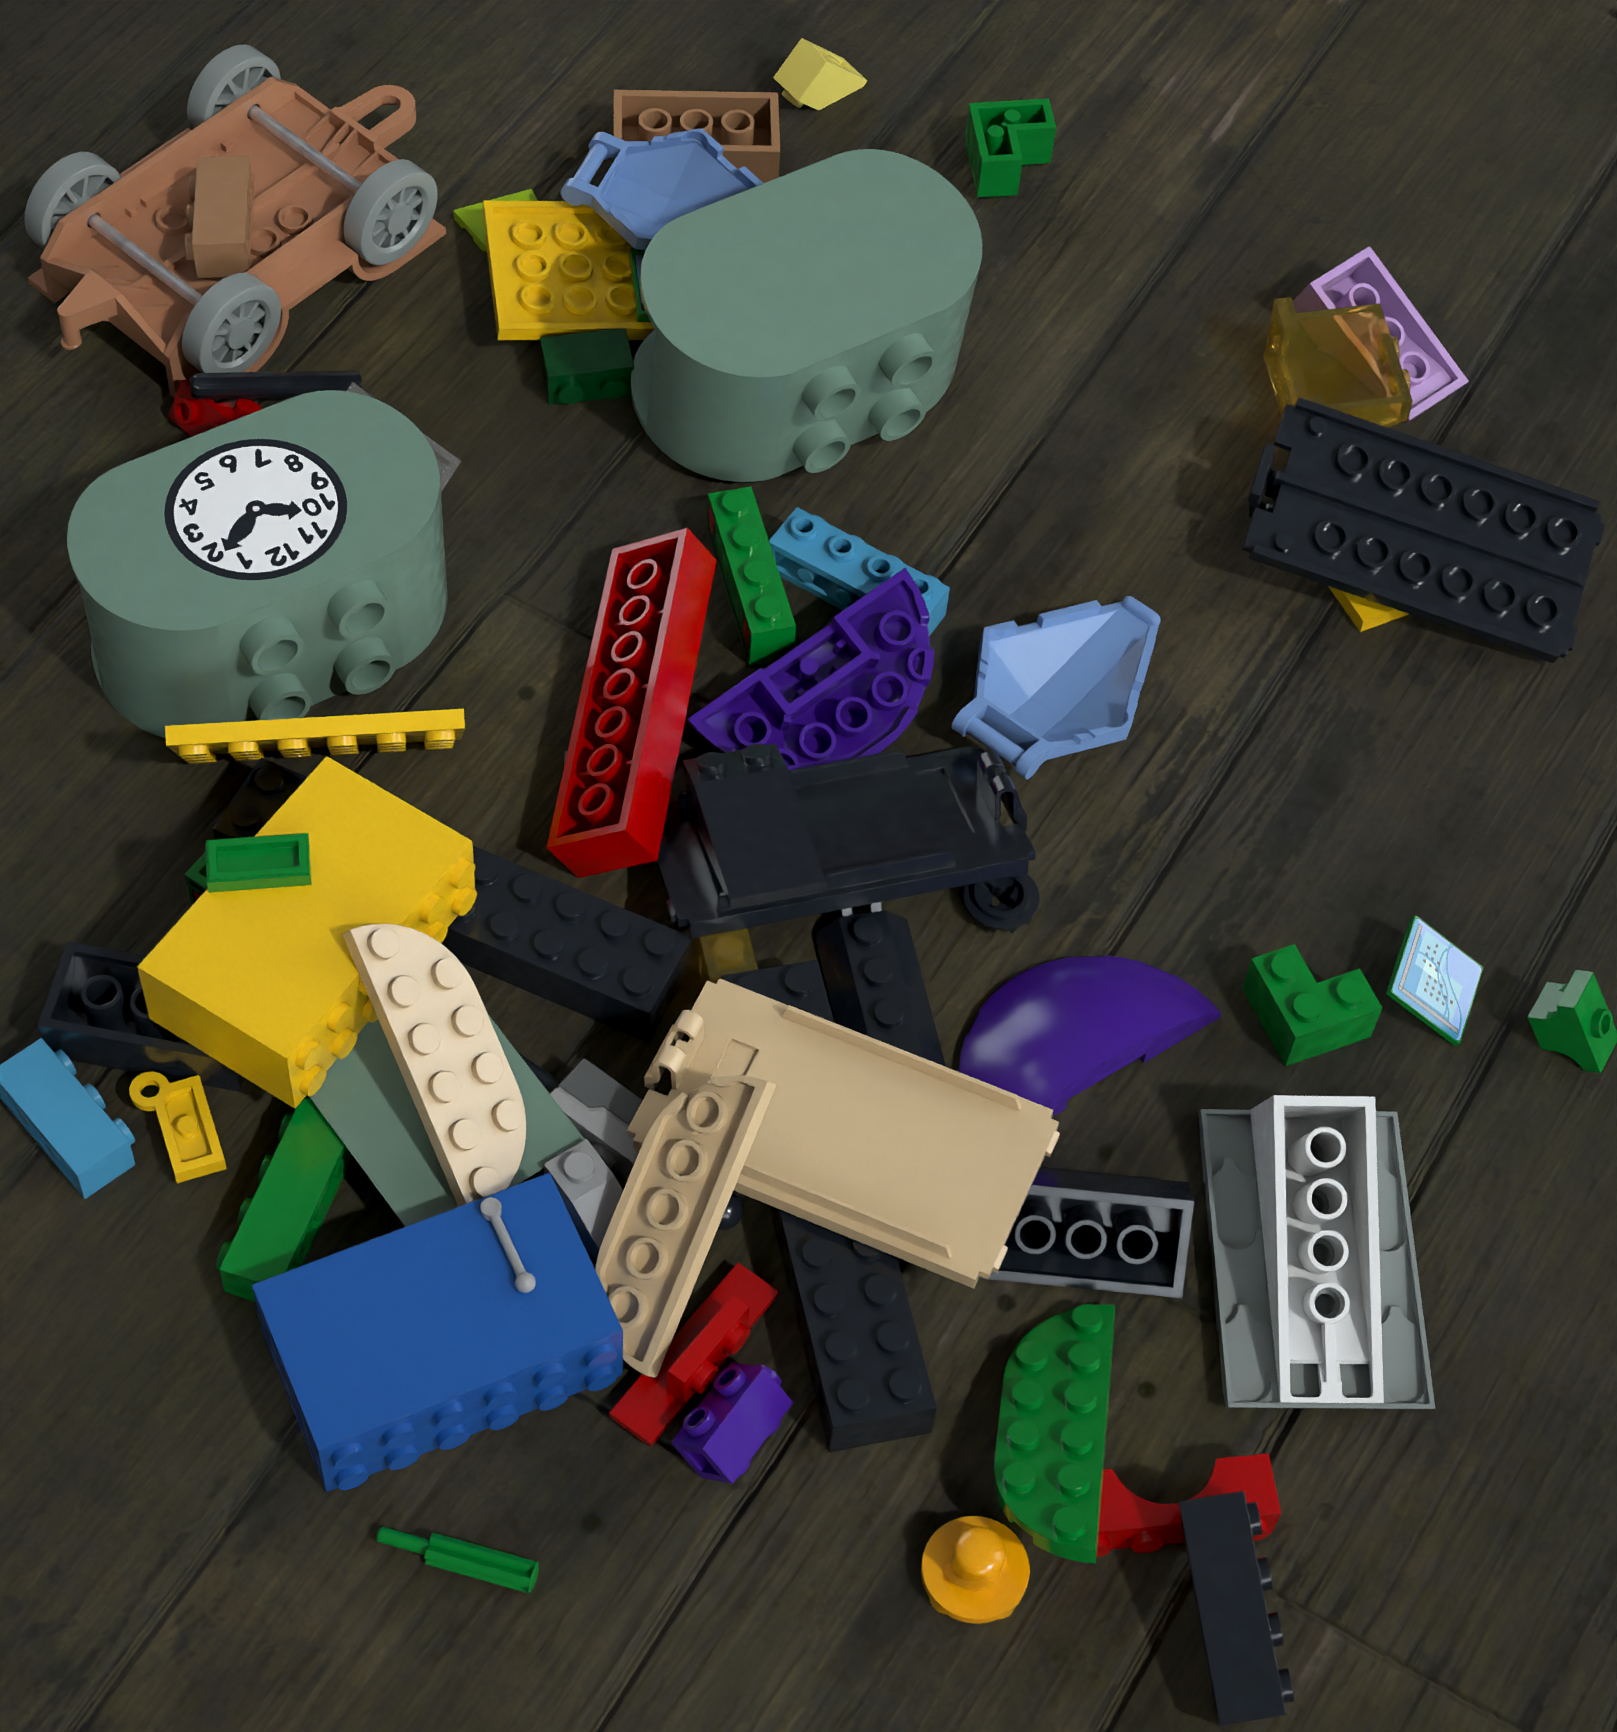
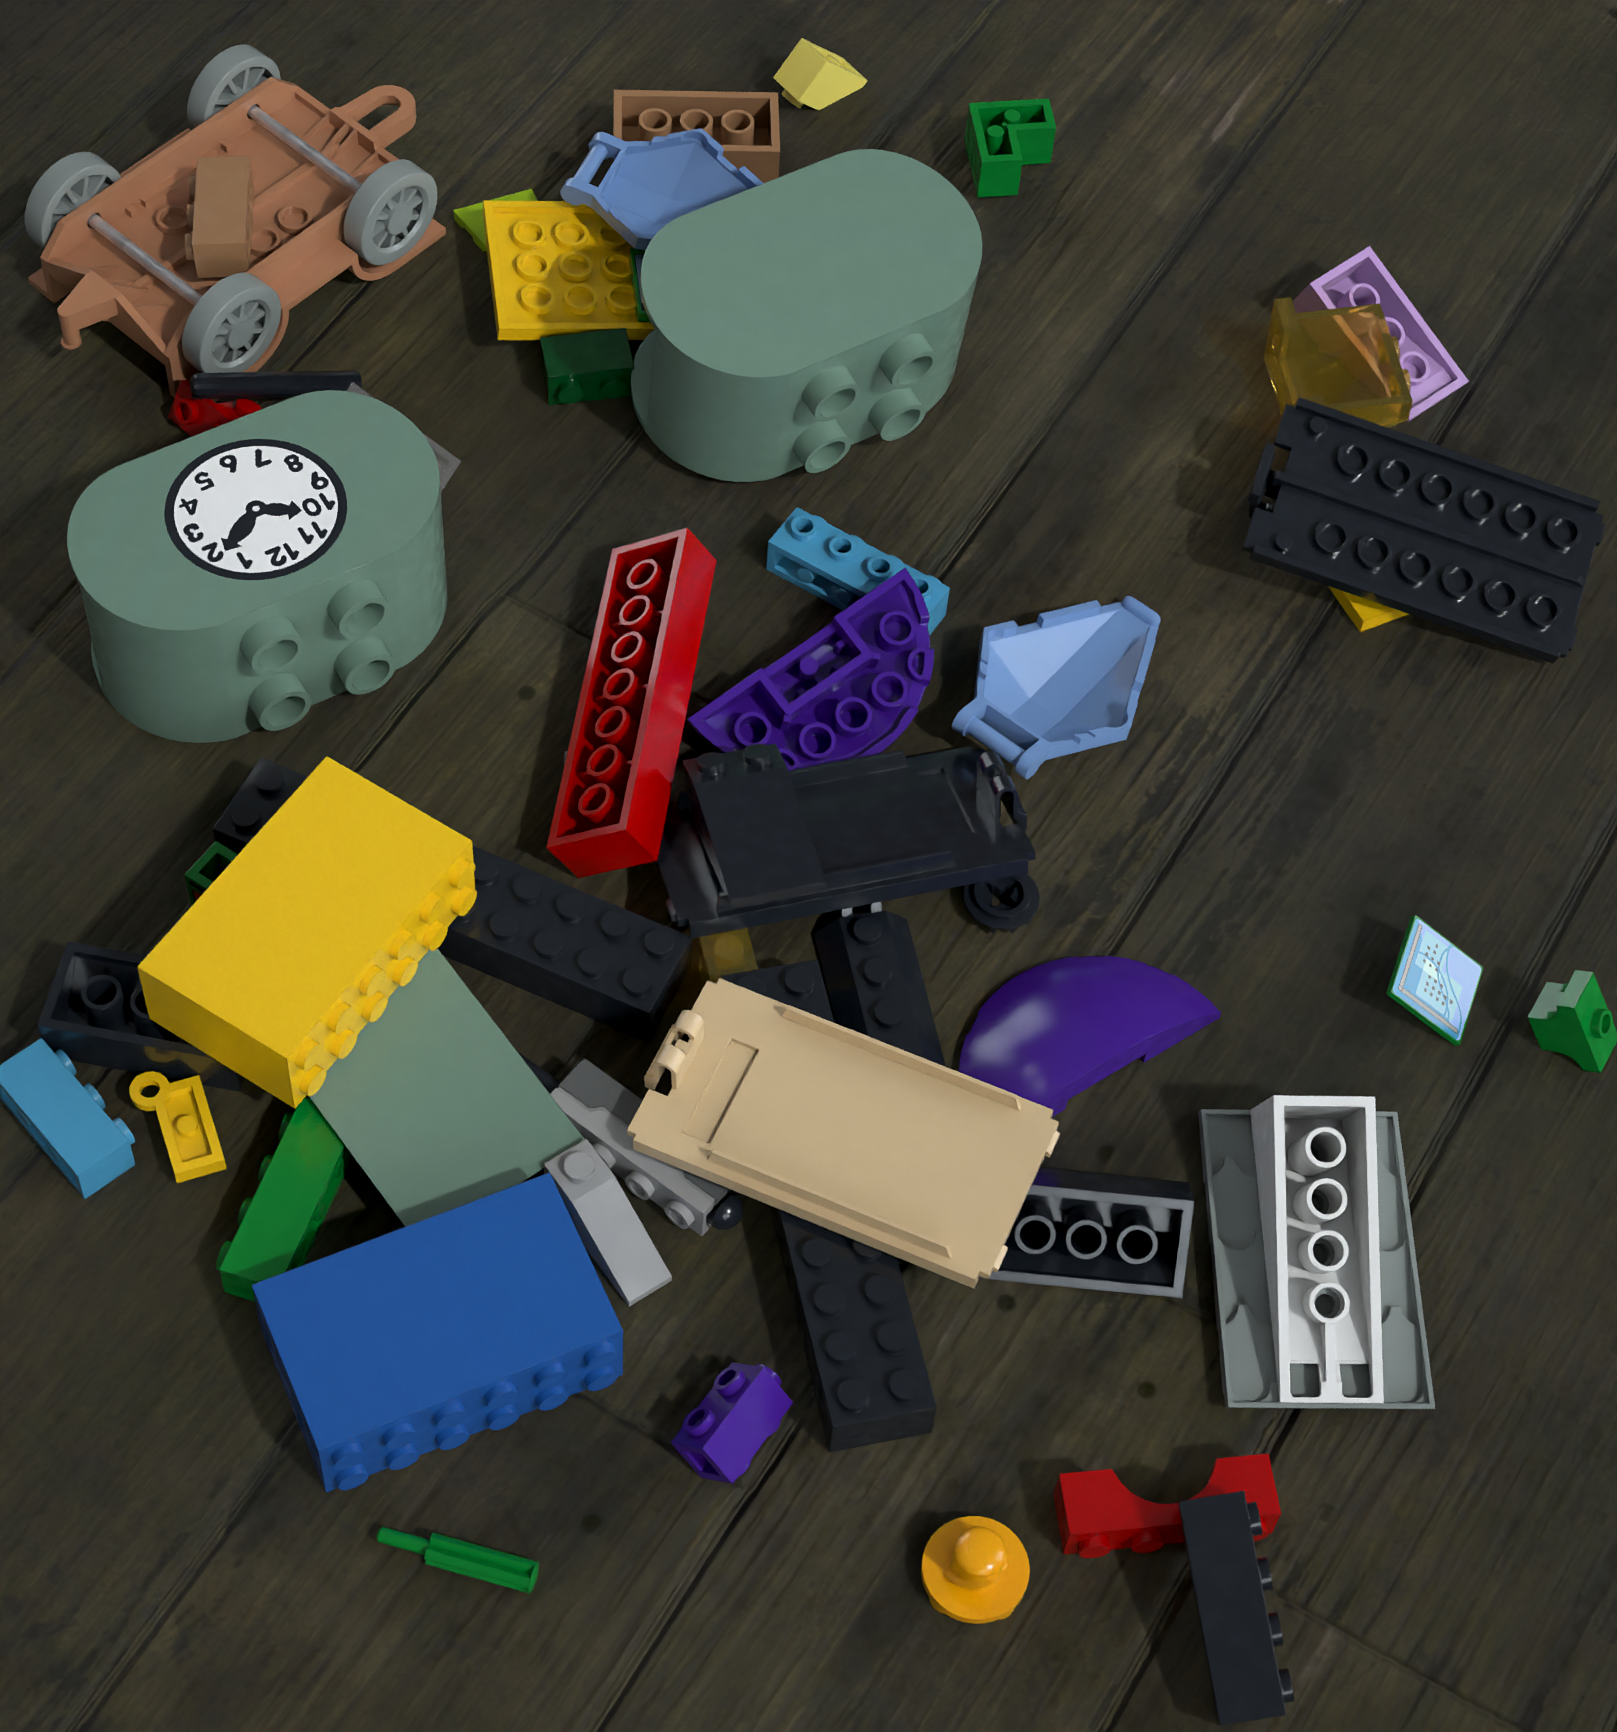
yellow plate [165,709,465,764] -> none
green tile [206,833,312,893] -> none
tan plate [342,924,526,1207] -> none
light grey hinge [480,1197,536,1293] -> none
tan plate [595,1075,776,1378] -> none
red bracket [609,1262,779,1447] -> none
green brick [706,486,796,667] -> none
green plate [994,1304,1115,1564] -> none
green brick [1242,944,1382,1067] -> none

